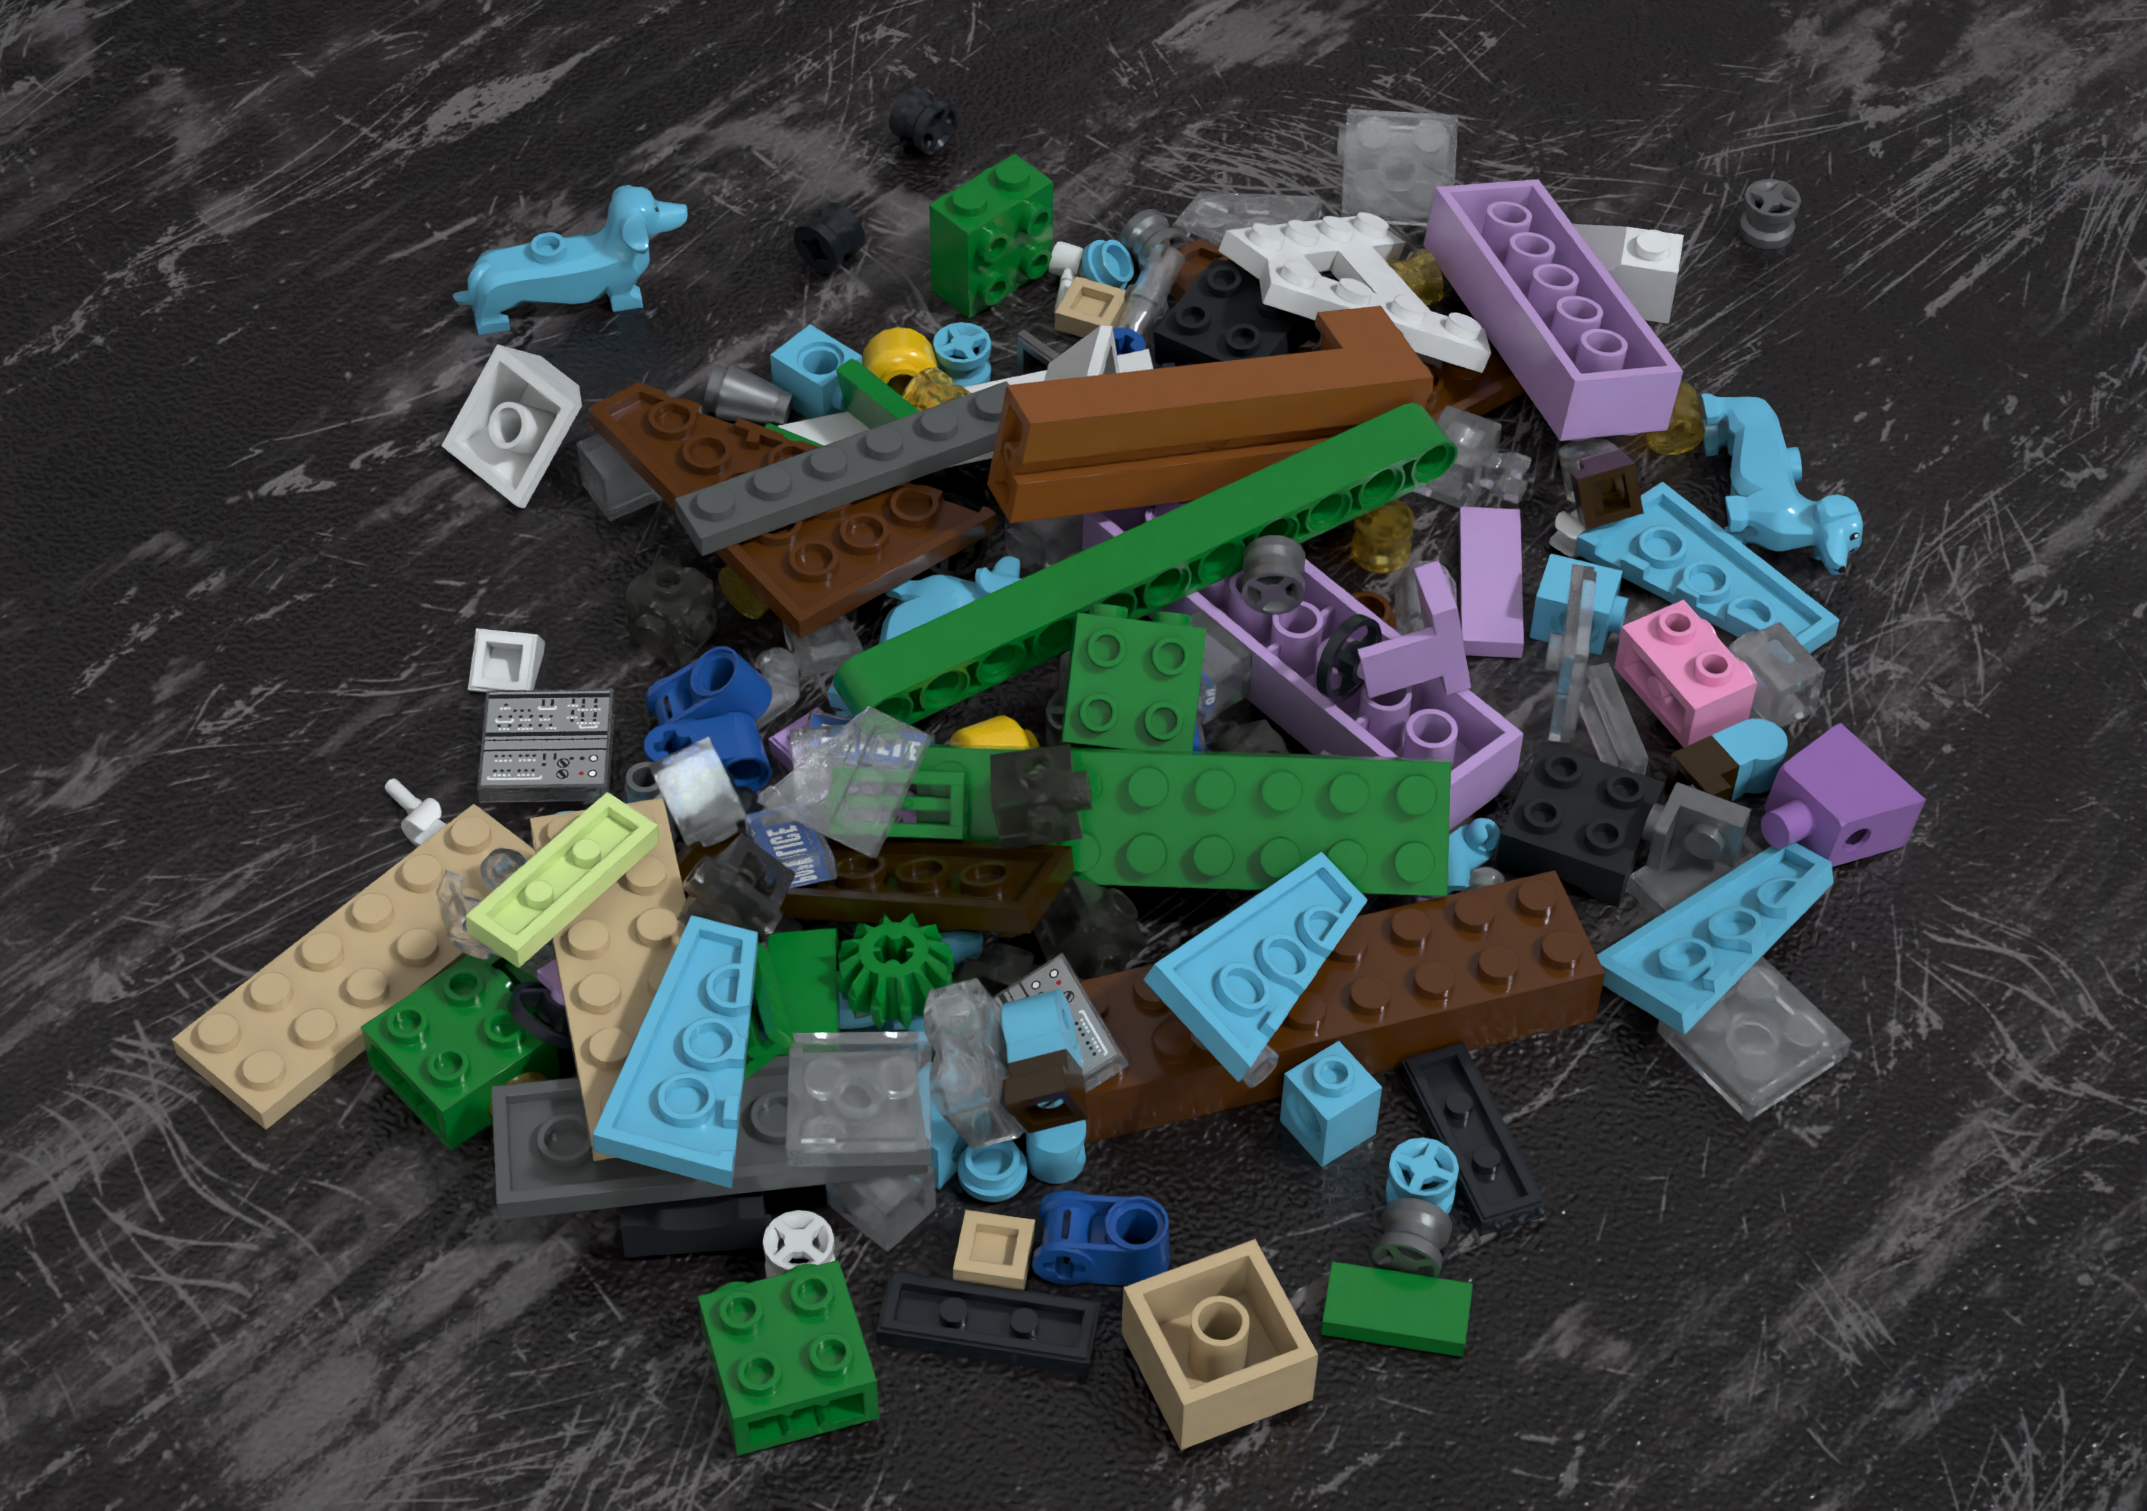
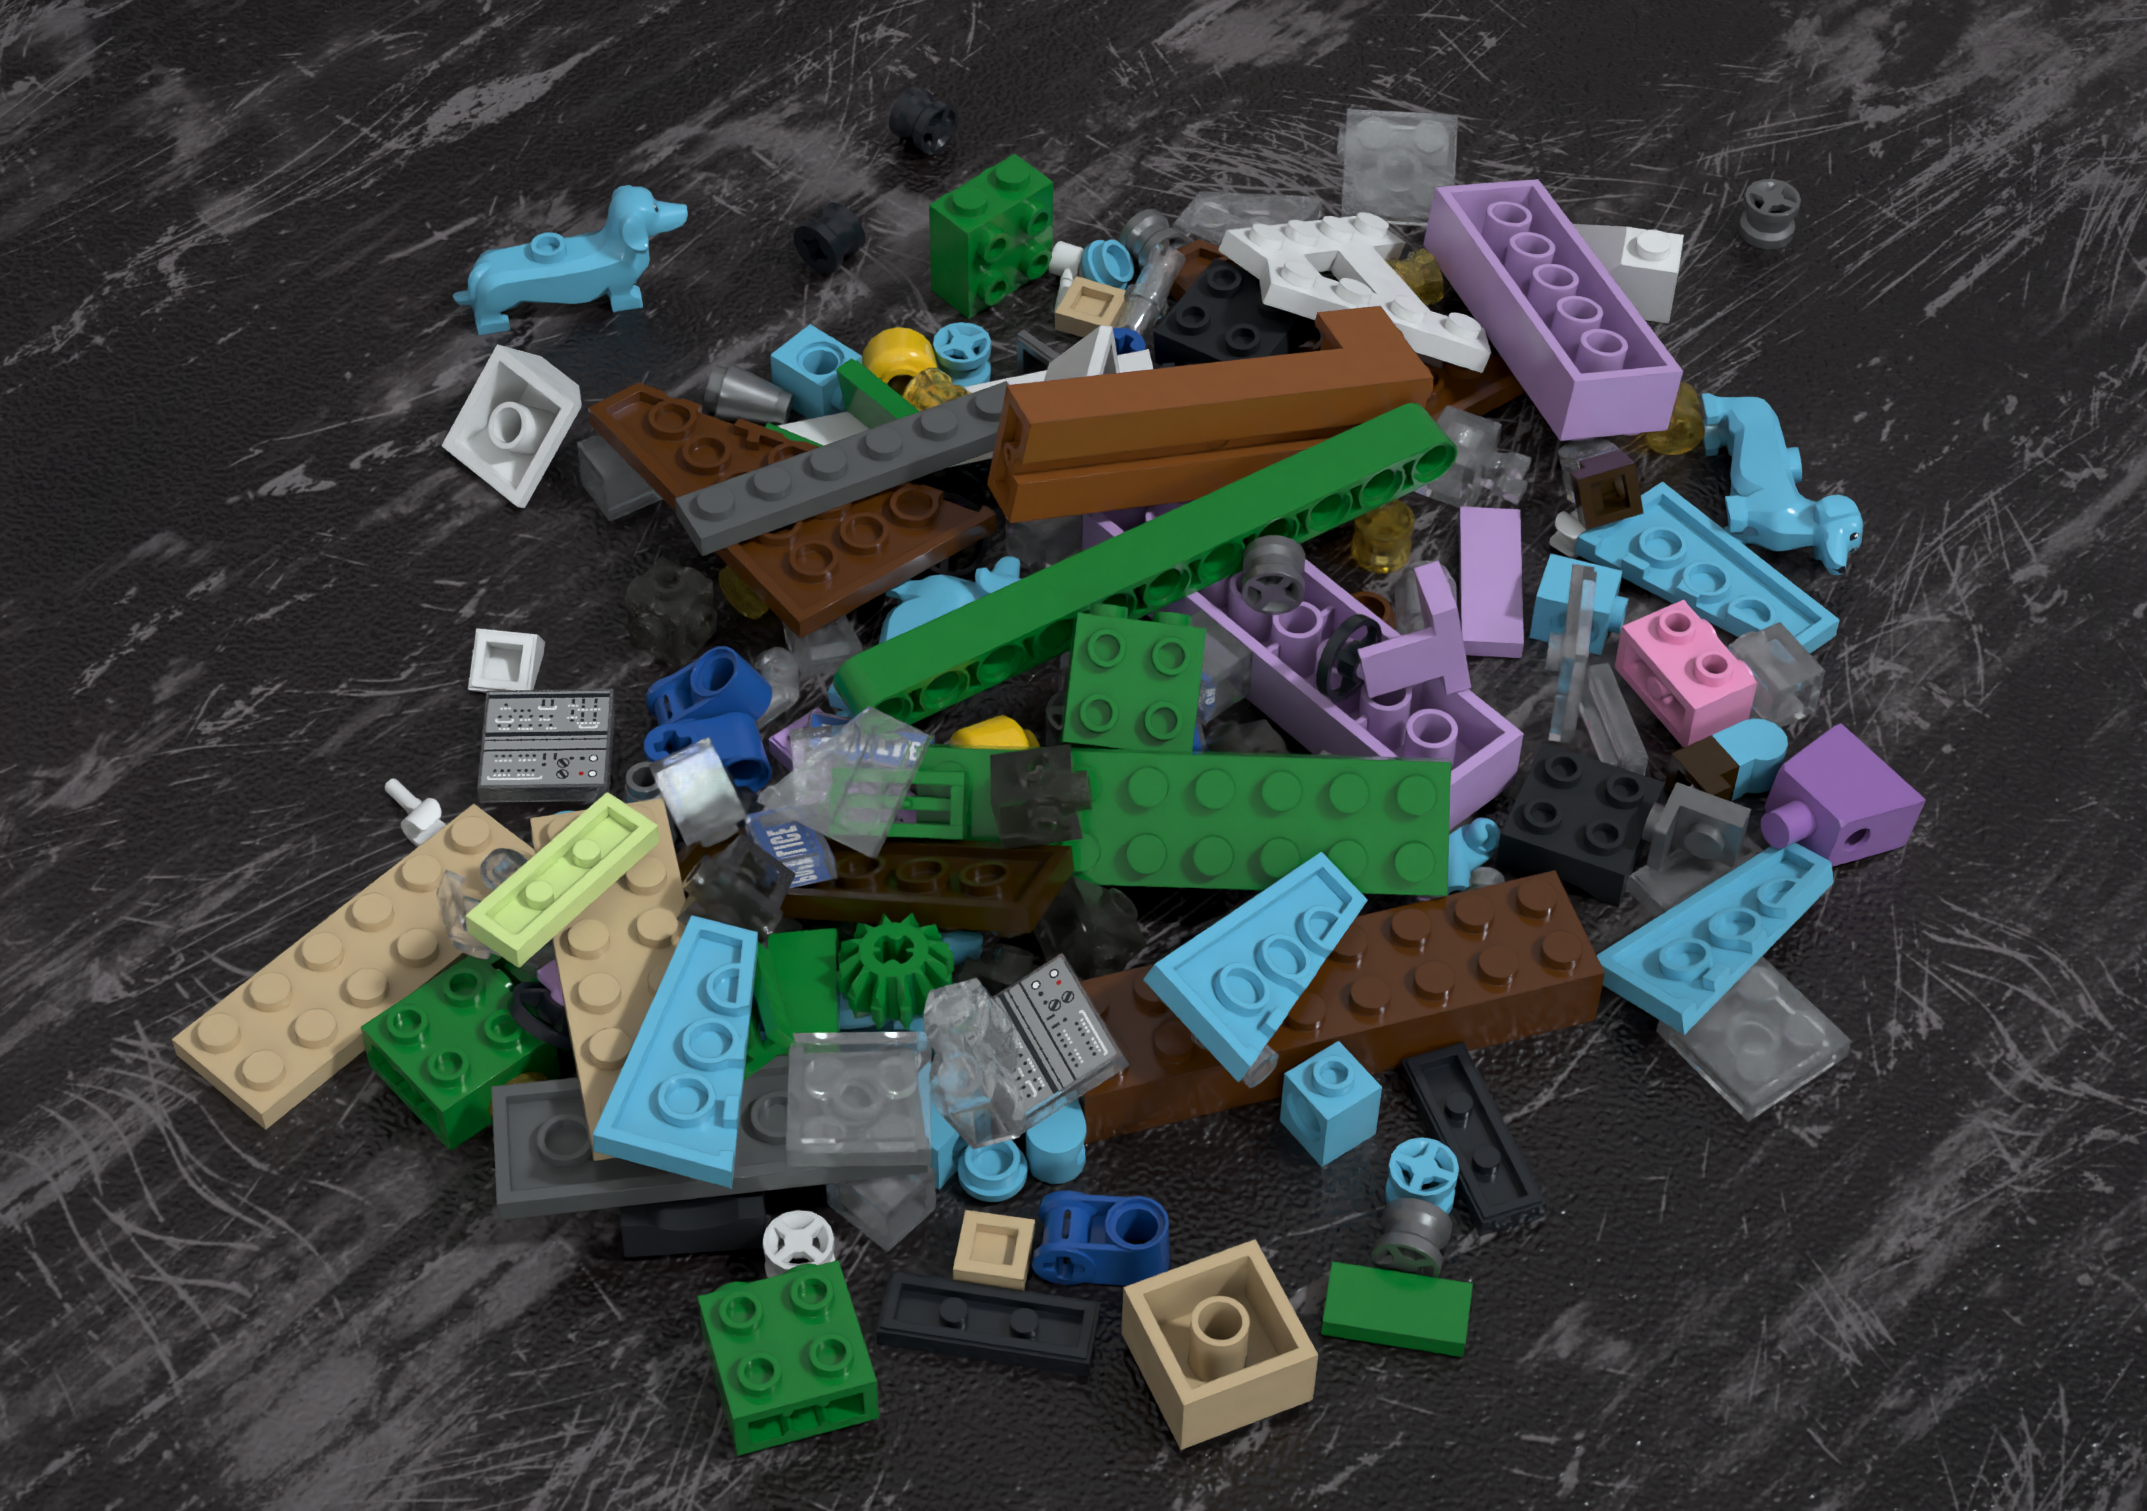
leg [1001,989,1088,1134] -> none

